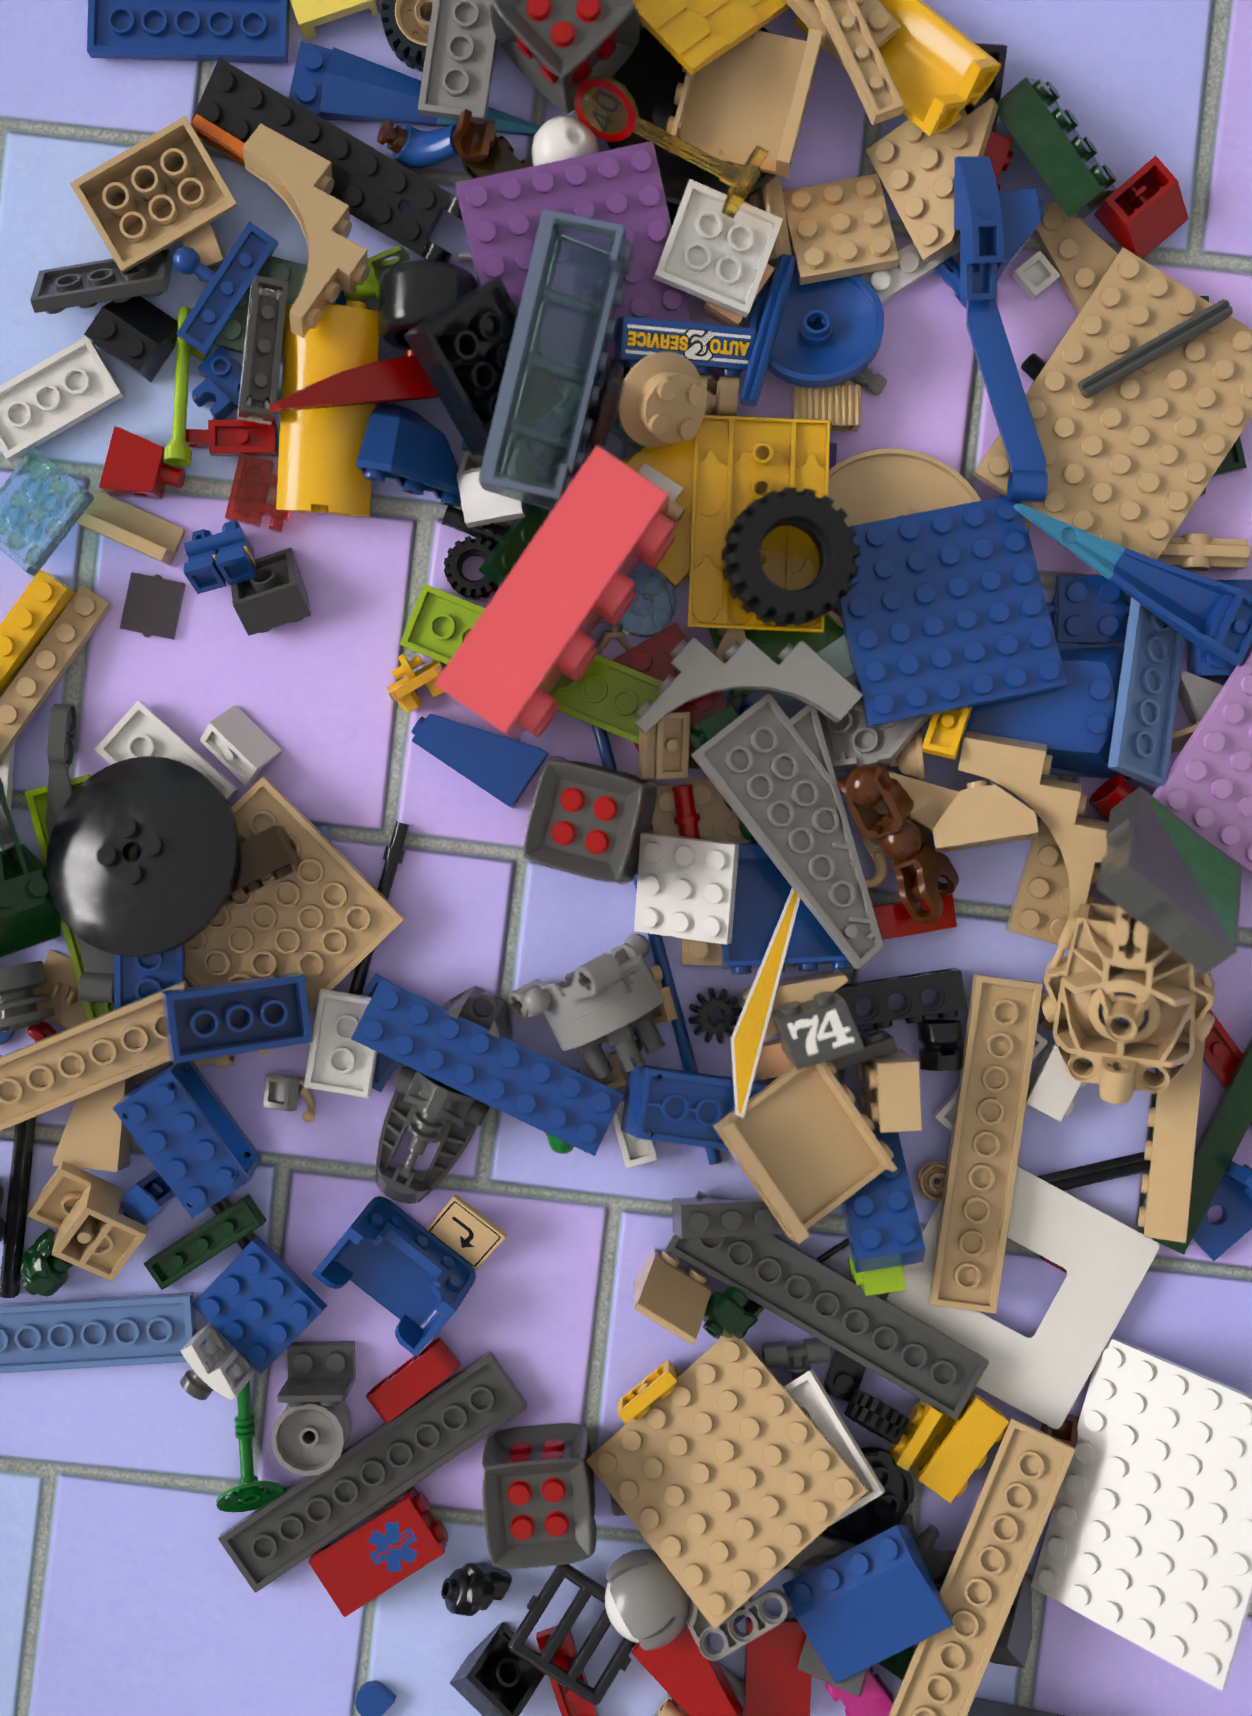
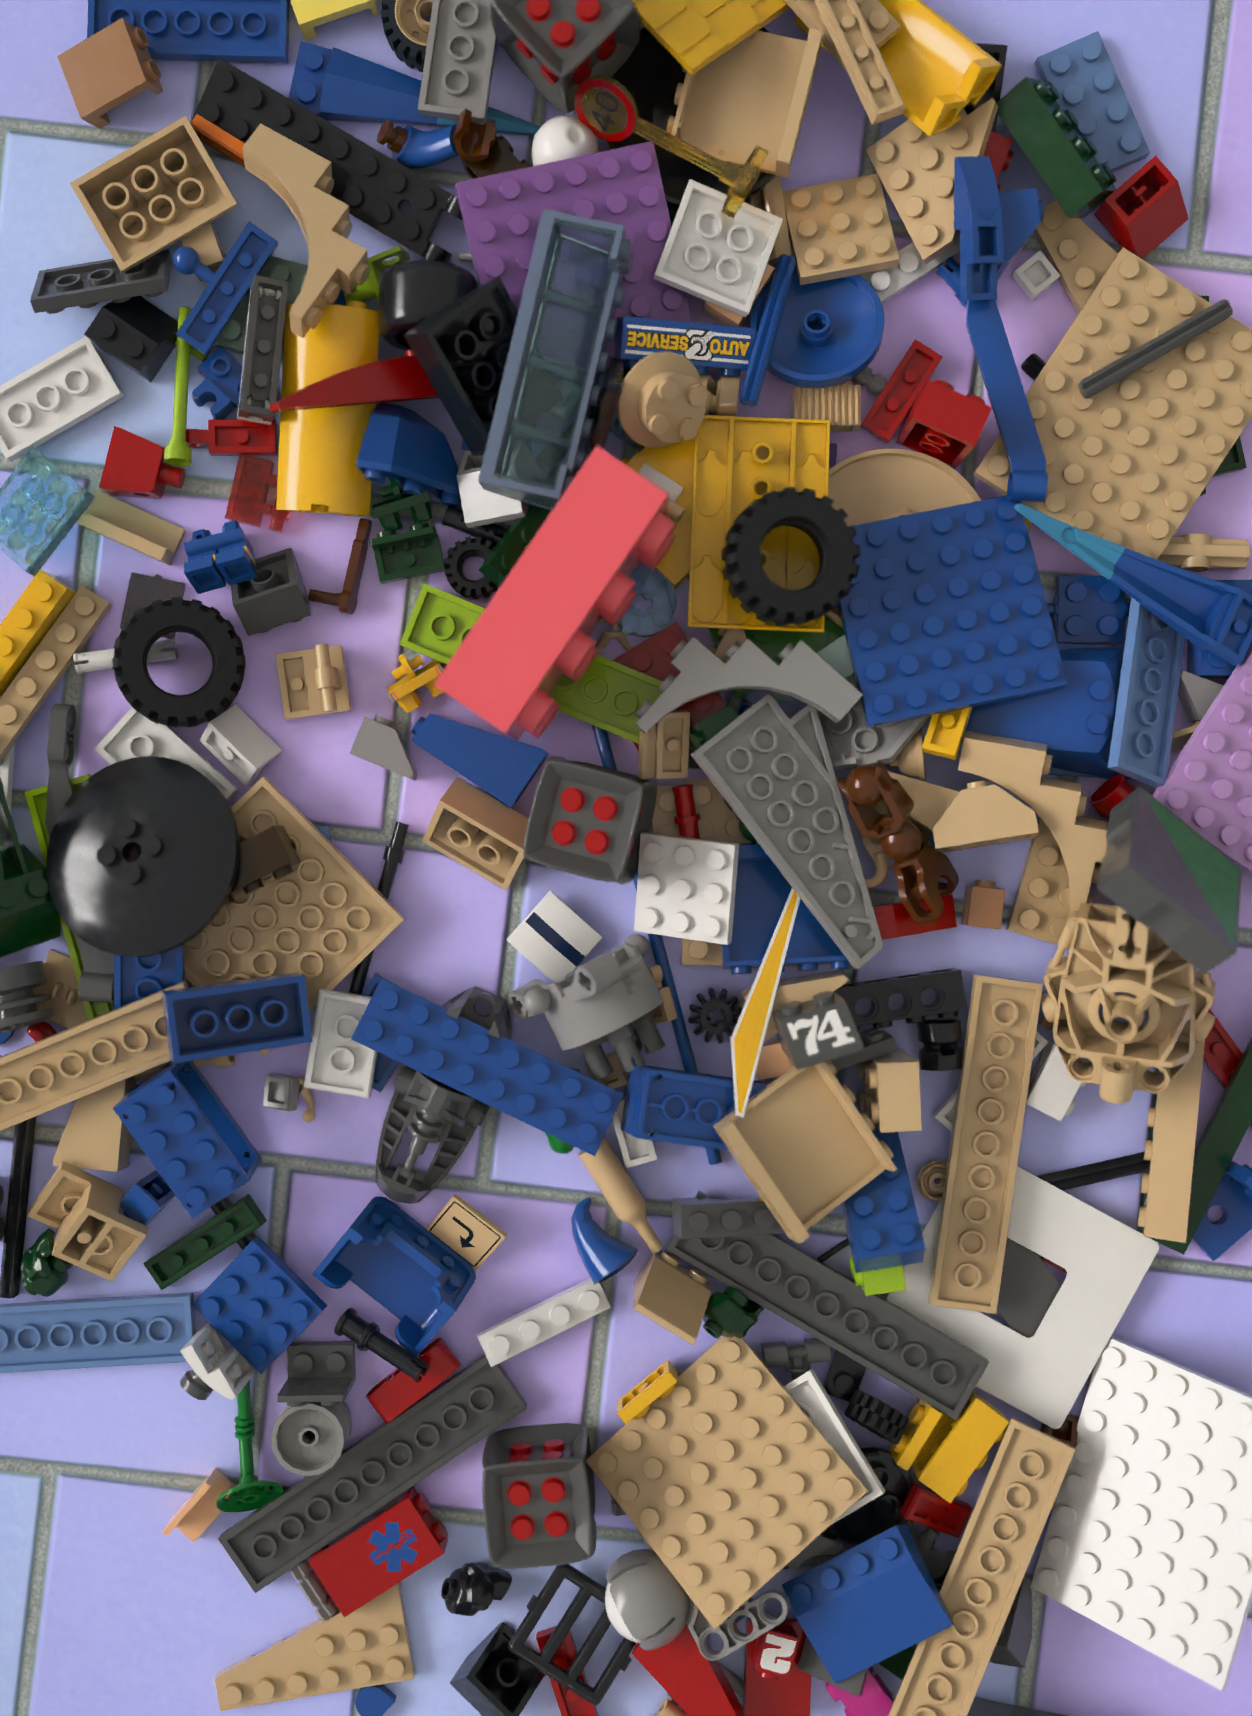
none -> medium nougat panel [57,18,163,129]
none -> white pin [73,639,178,674]
none -> black tyre [112,597,246,728]
none -> light nougat panel [162,1468,237,1543]
none -> tan wing [215,1582,416,1711]
none -> tan plate [275,644,352,720]
none -> light grey axle [289,1559,337,1621]
none -> reddish brown piece [308,518,372,614]
none -> black pin [334,1308,430,1383]
none -> light grey slope [350,714,418,780]
none -> dark green bracket [369,523,445,584]
none -> dark green hips [371,478,432,531]
none -> tan slope [422,777,529,891]
none -> white plate [477,1278,611,1367]
none -> white slope [506,891,603,983]
none -> blue hat [571,1197,638,1285]
none -> tan piece [578,1137,663,1254]
none -> brick [751,1624,799,1680]
none -> red plate [860,339,943,444]
none -> red brick [895,380,992,469]
none -> red plate [900,1483,973,1538]
none -> medium nougat brick [961,880,1005,930]
none -> dark grey tile [997,1237,1061,1338]
none -> medium blue plate [1034,31,1150,172]

